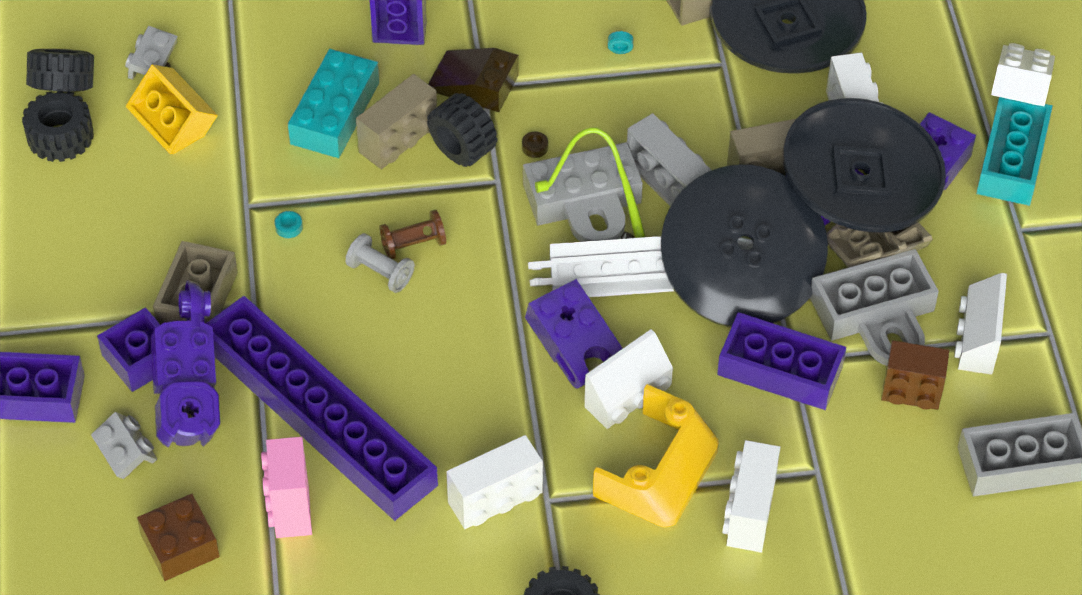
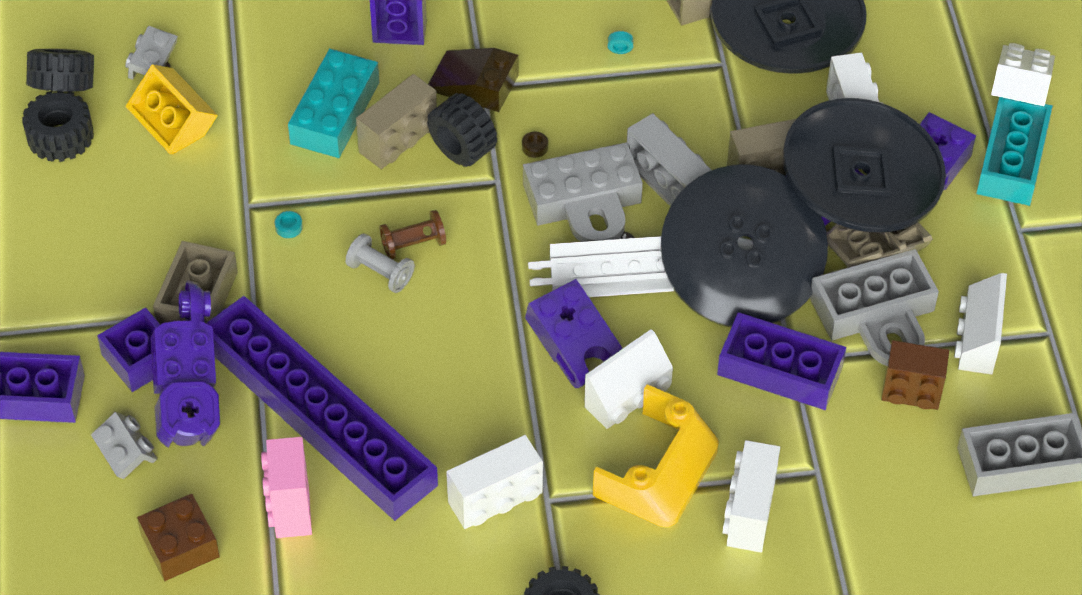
lime piece [535,127,646,238] -> none

